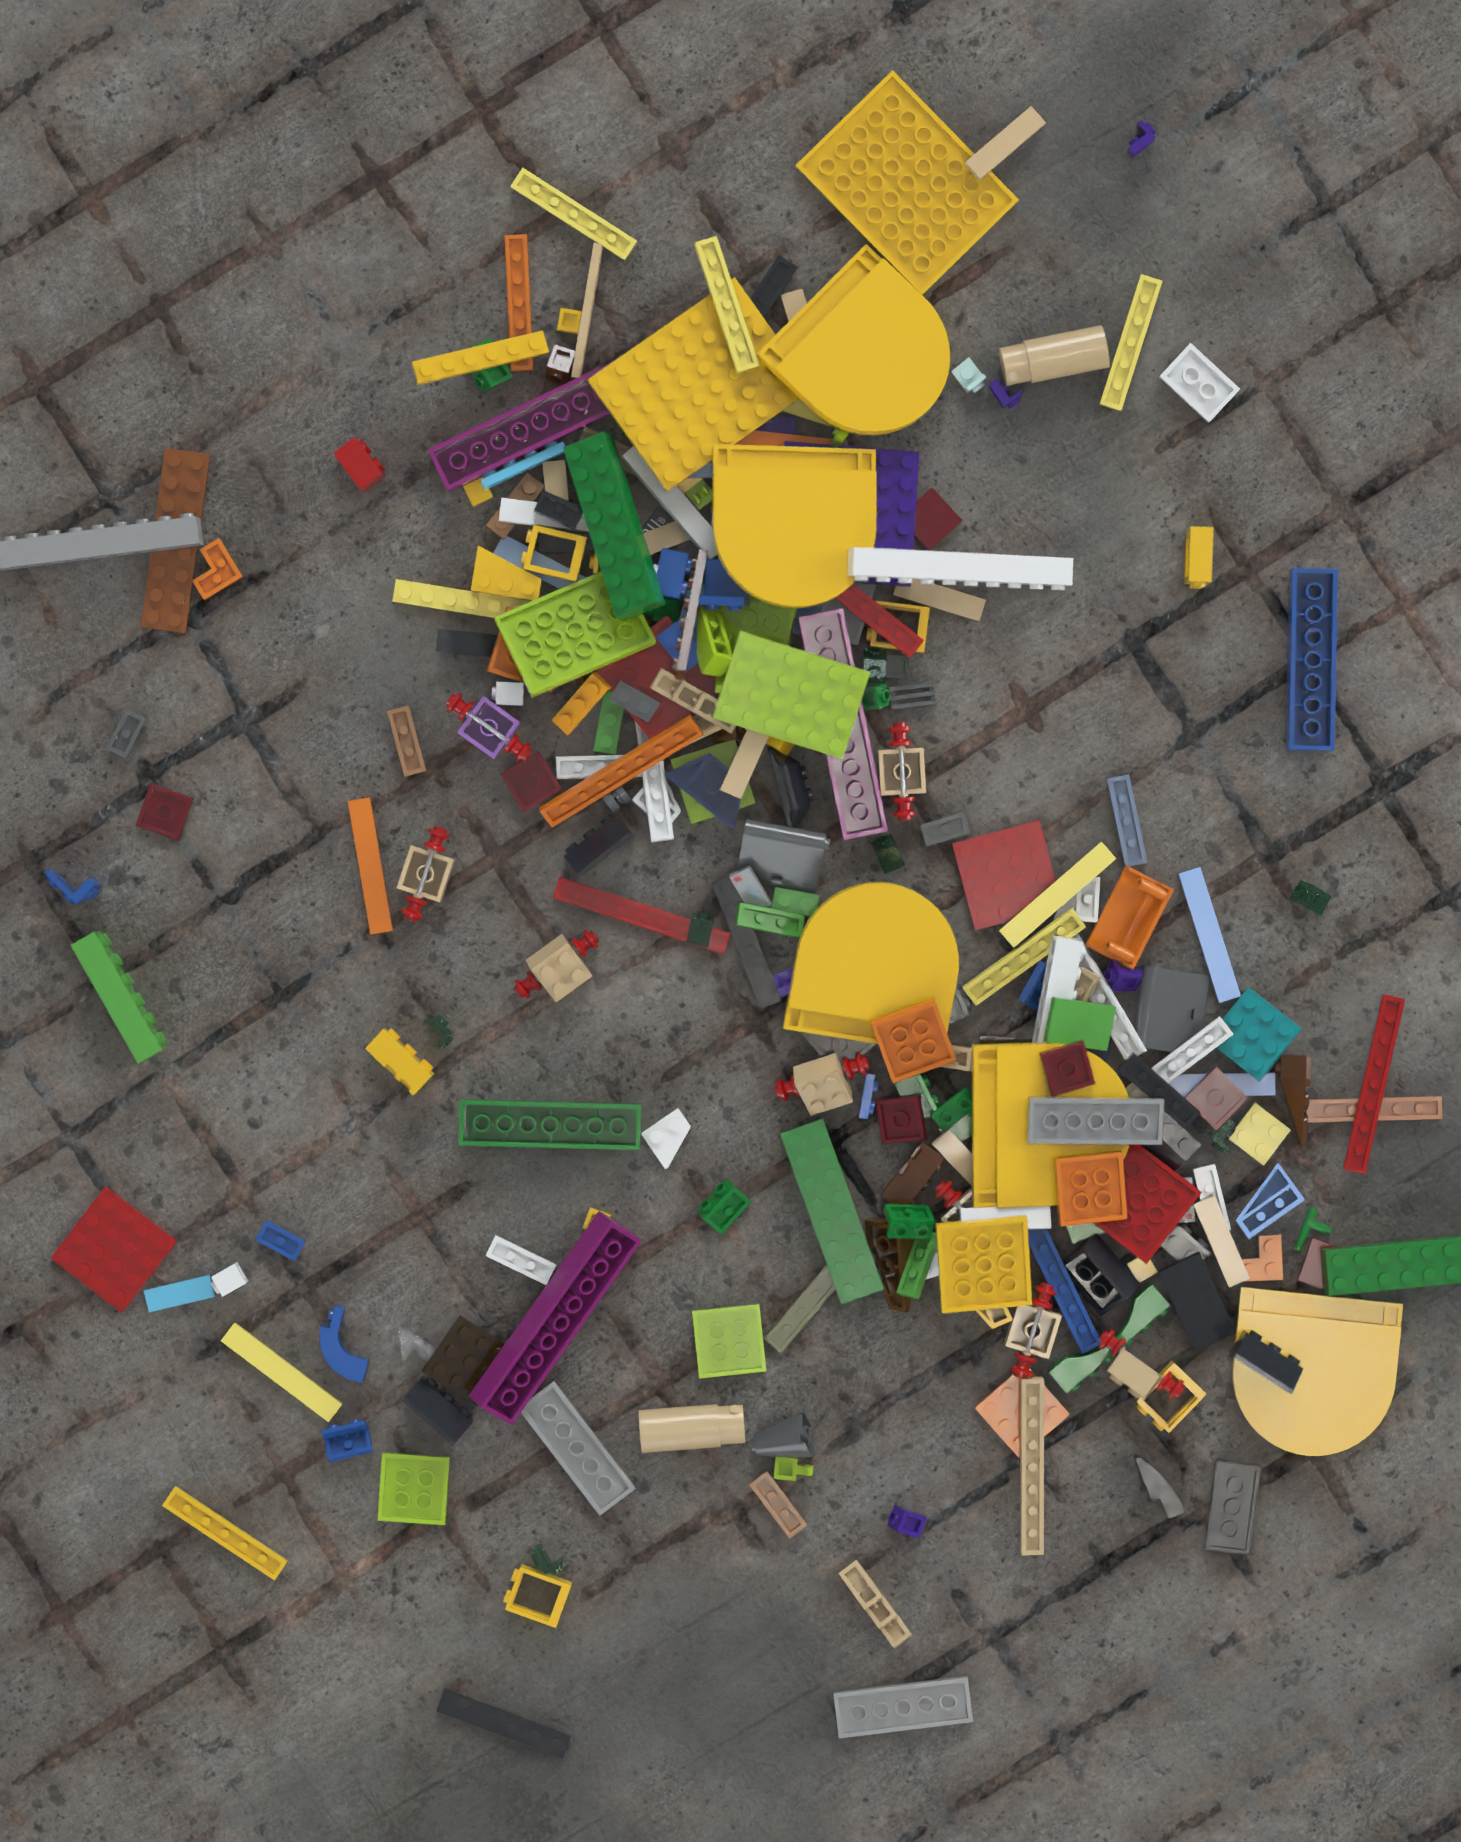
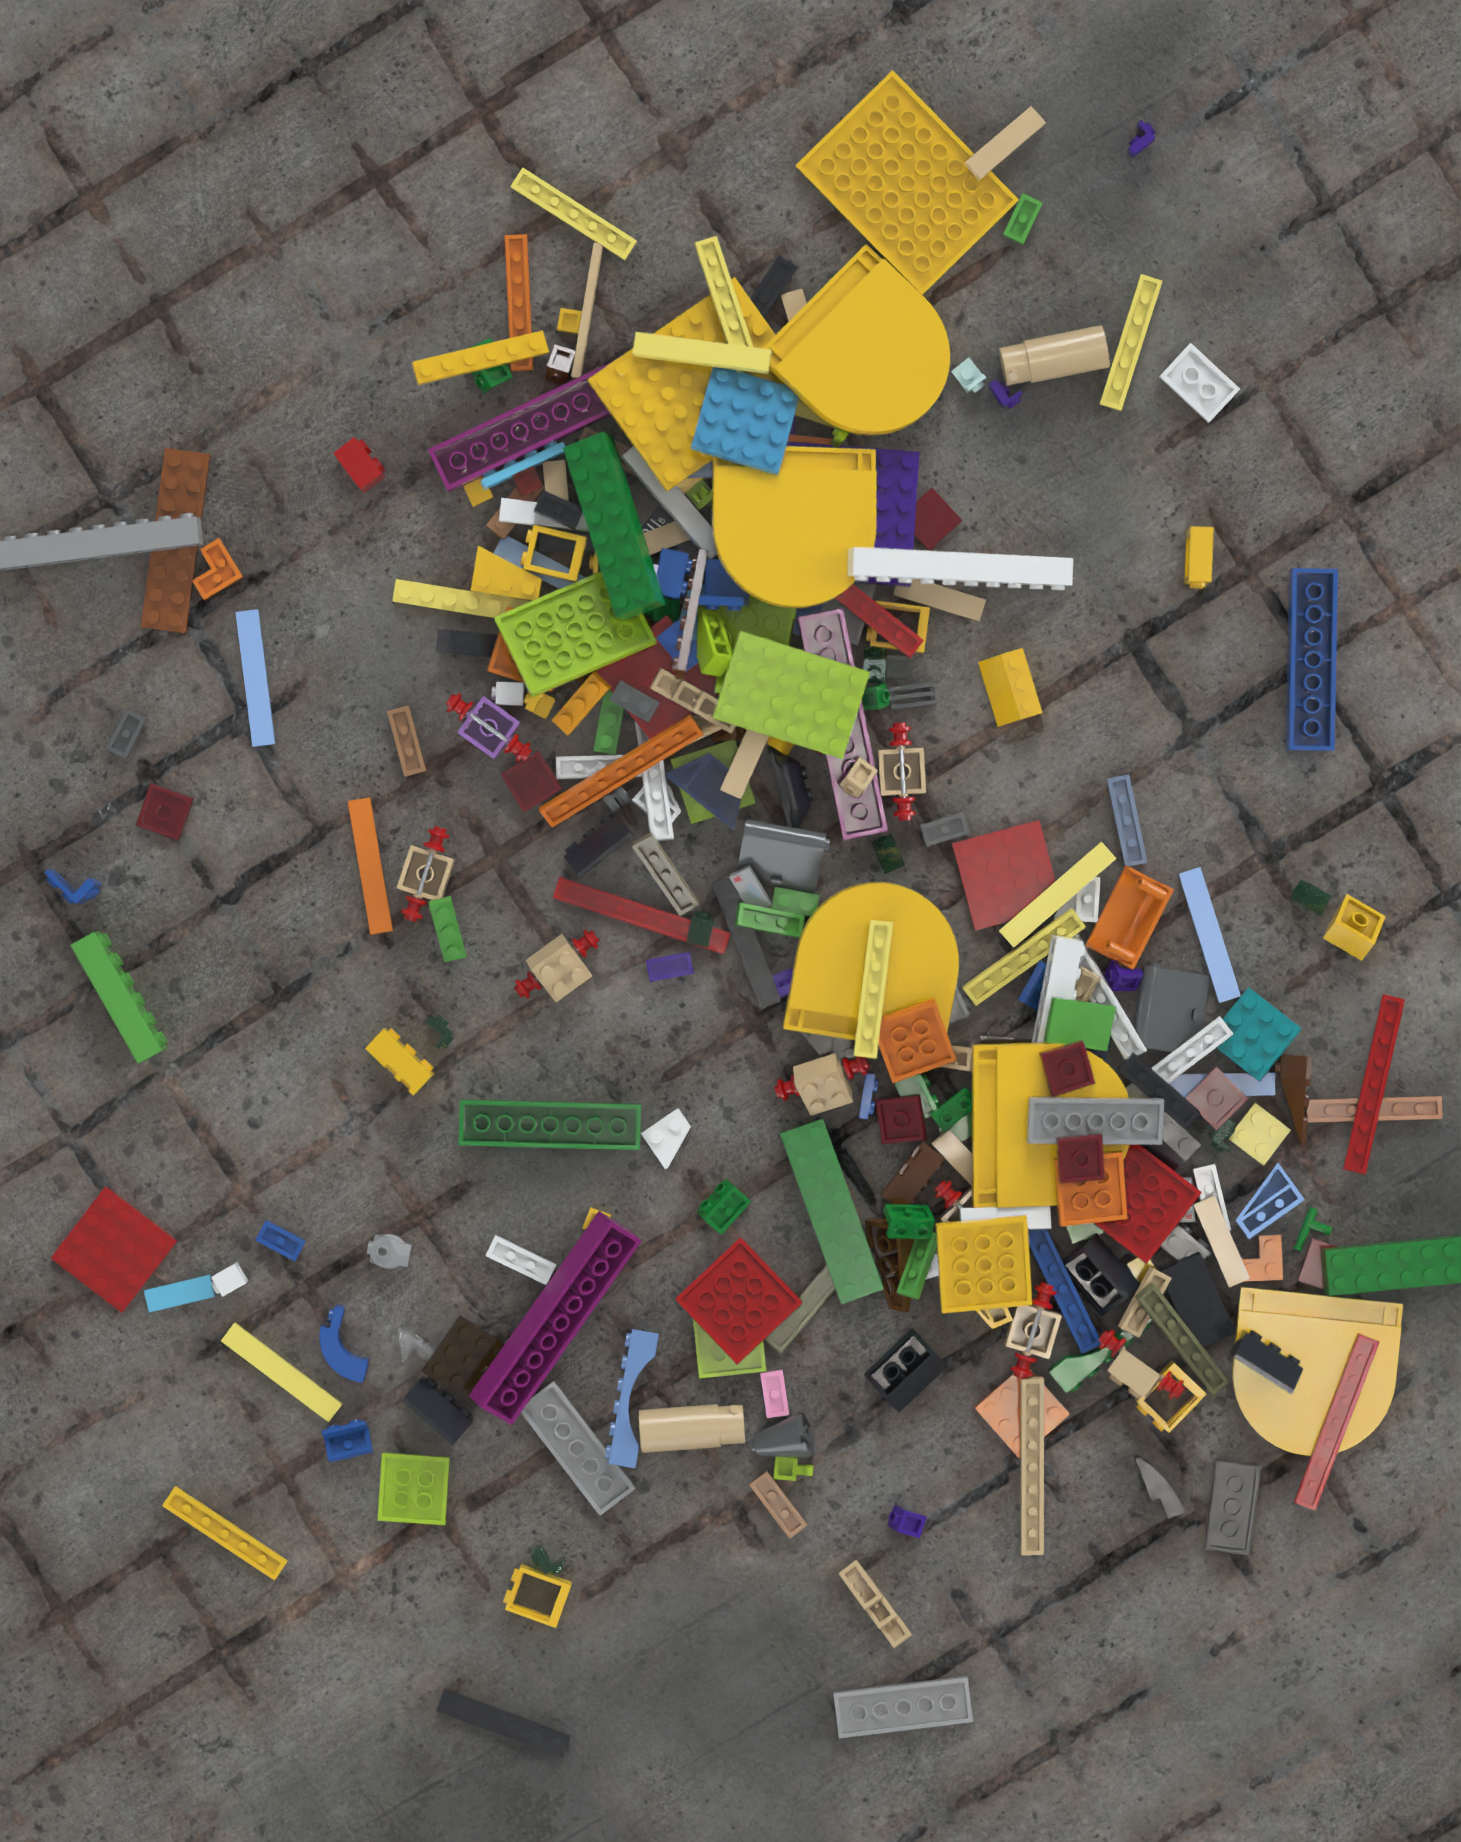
none -> light blue tile [235,609,276,747]
none -> light grey hand [367,1234,412,1269]
none -> bright green plate [429,896,466,962]
none -> clear red plate [512,466,543,497]
none -> yellow bracket [523,692,555,719]
none -> medium blue arch [605,1329,659,1468]
none -> dark tan plate [632,832,699,916]
none -> light yellow tile [633,332,772,374]
none -> dark purple plate [646,952,694,982]
none -> red plate [675,1237,803,1365]
none -> dark azure plate [690,367,799,475]
none -> bright pink plate [760,1369,789,1418]
none -> tan bracket [840,757,878,798]
none -> light yellow plate [854,920,893,1058]
none -> black slope [864,1328,948,1412]
none -> yellow slope [978,648,1042,727]
none -> bright green plate [1003,193,1043,245]
none -> dark red tile [1056,1133,1105,1184]
none -> tan plate [1118,1267,1171,1337]
none -> olive tile [1134,1282,1230,1396]
none -> tile [1293,1333,1380,1511]
none -> yellow slope [1323,894,1386,961]

